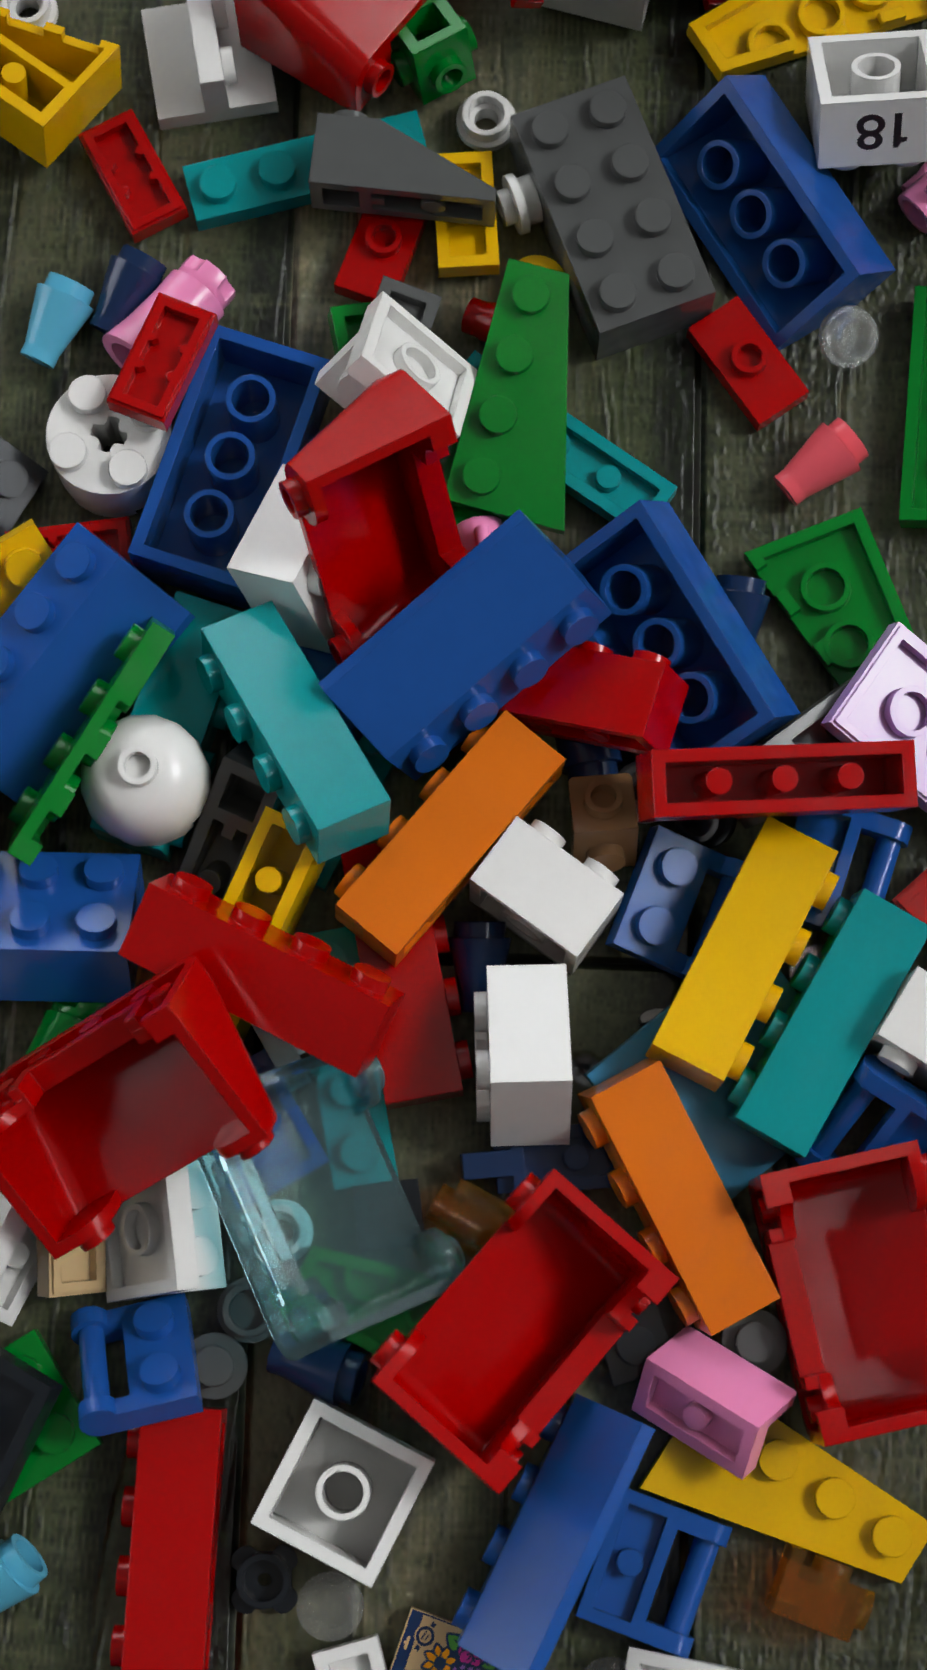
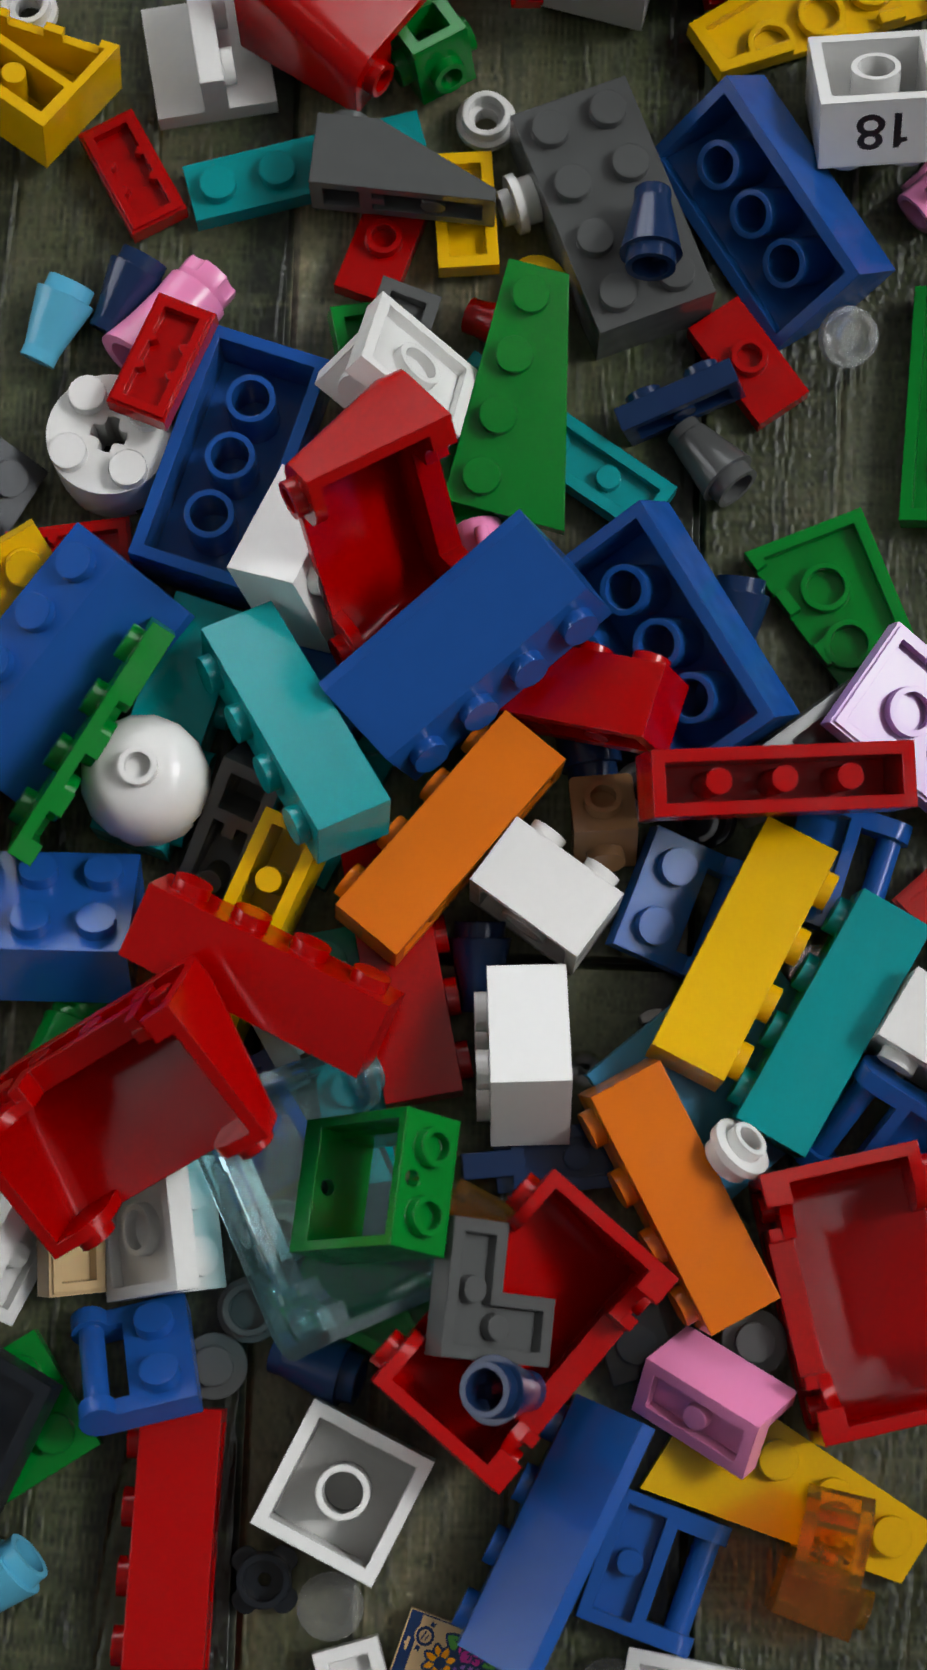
coral cone [773,417,869,506] -> none
none -> green window [289,1106,460,1265]
none -> dark grey plate [424,1215,555,1368]
none -> dark blue cone [459,1354,547,1426]
none -> dark blue plate [614,358,746,446]
none -> dark blue cone [619,181,683,281]
none -> dark grey cone [668,416,757,507]
none -> white plate [705,1118,769,1183]
none -> clear orange brick [792,1483,876,1592]

